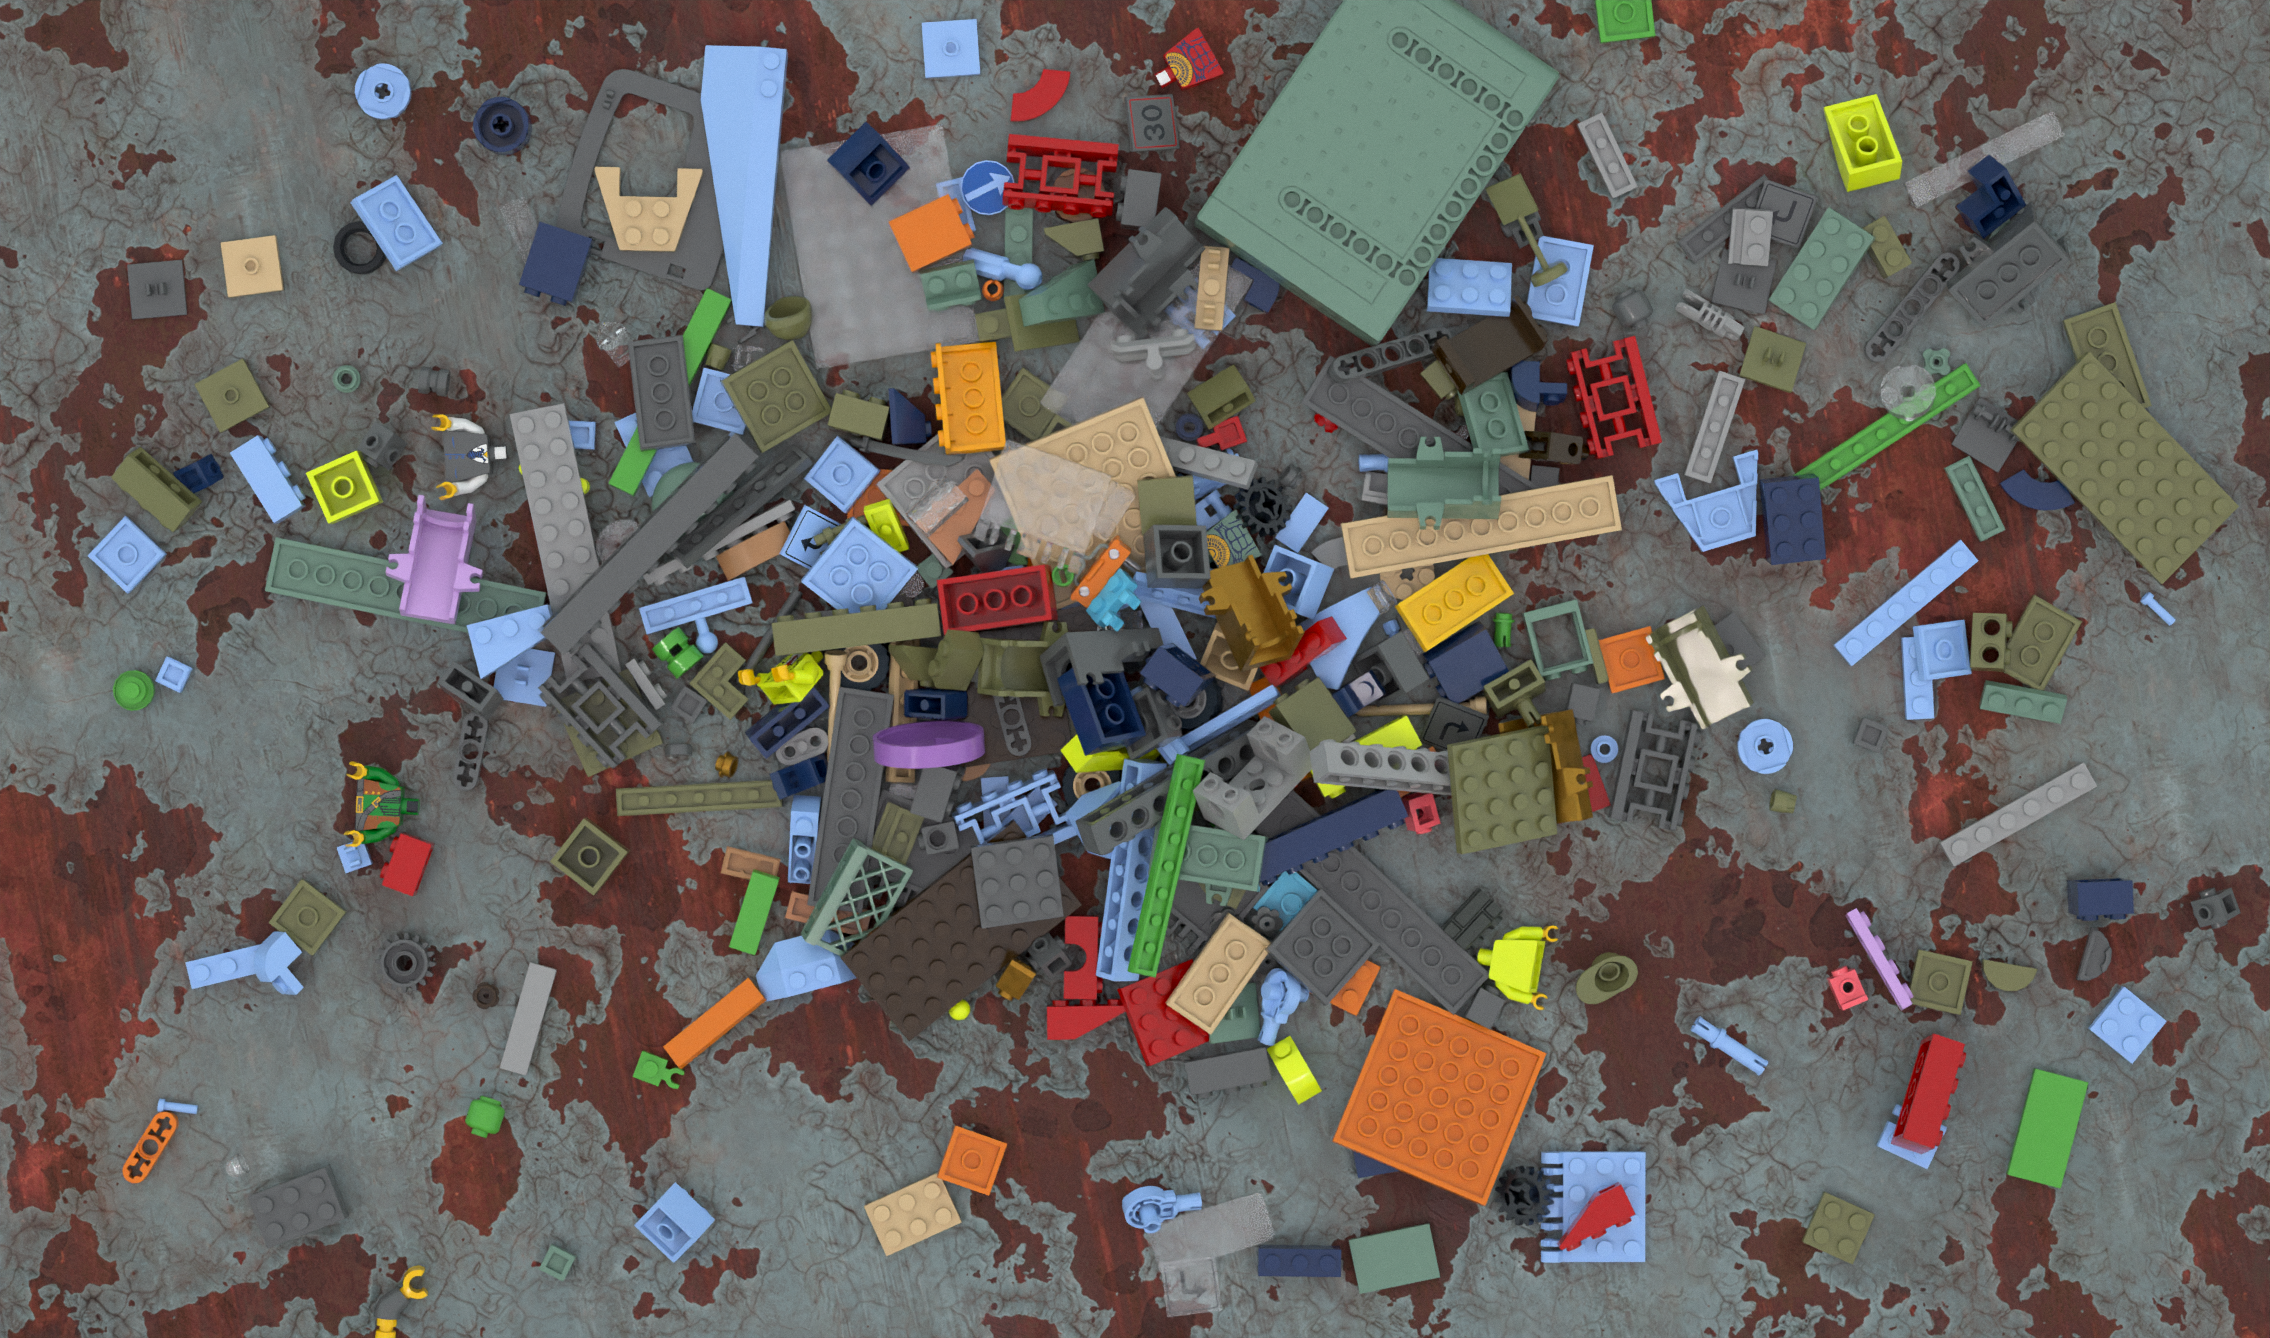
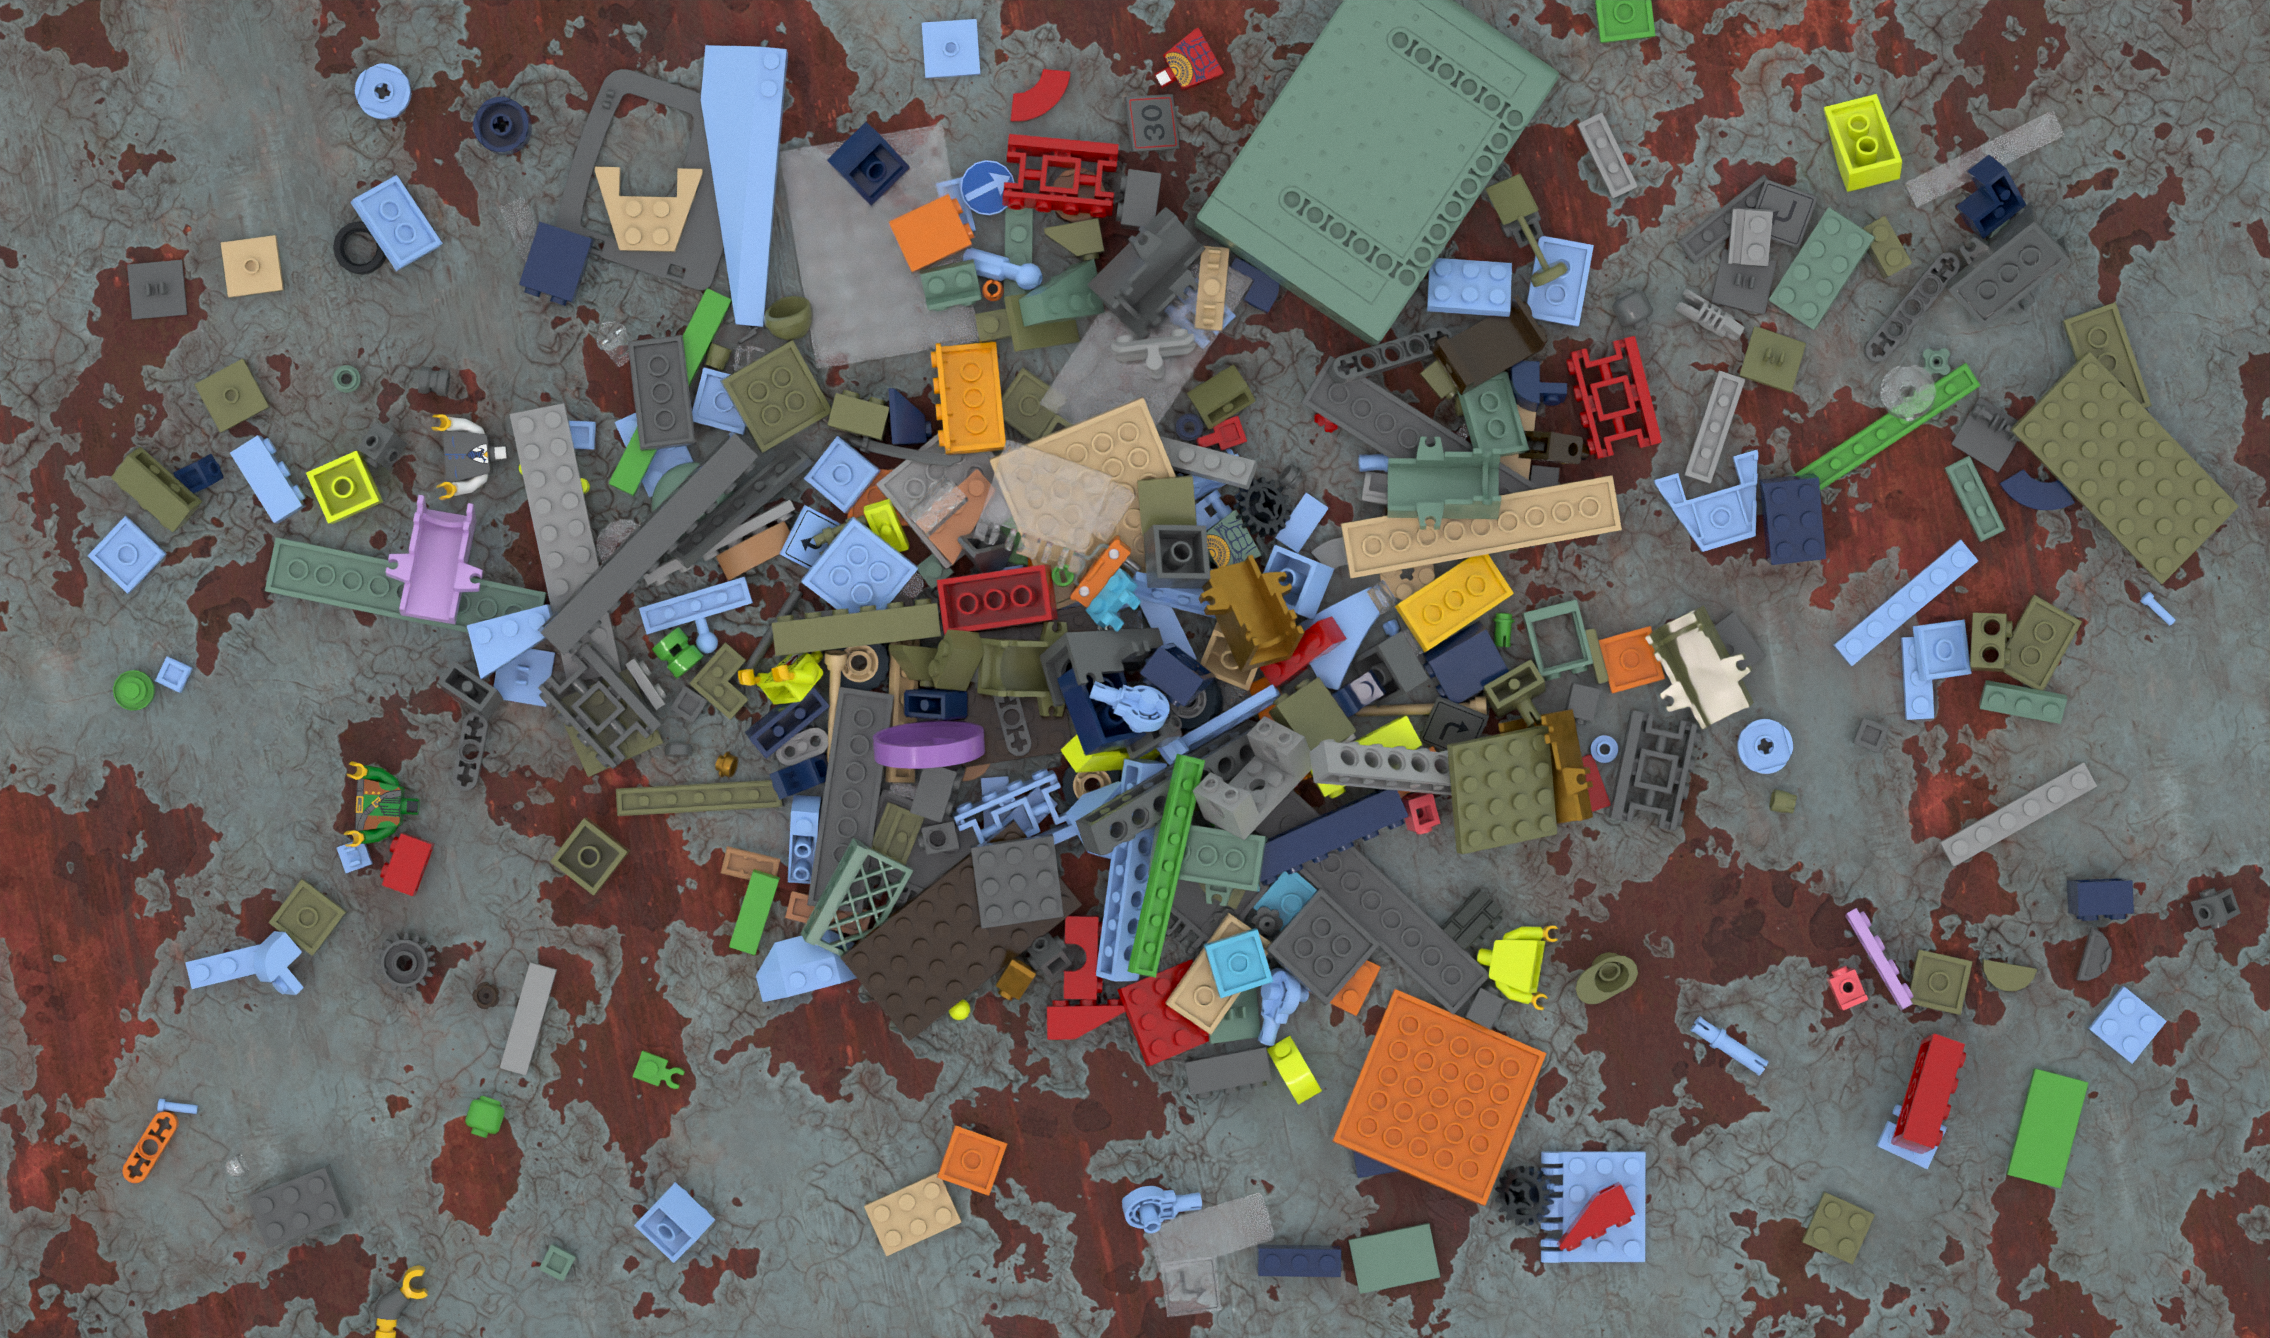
orange tile [663,978,766,1069] -> none
none -> light blue pin [1089,681,1170,733]
none -> medium azure plate [1204,928,1273,998]

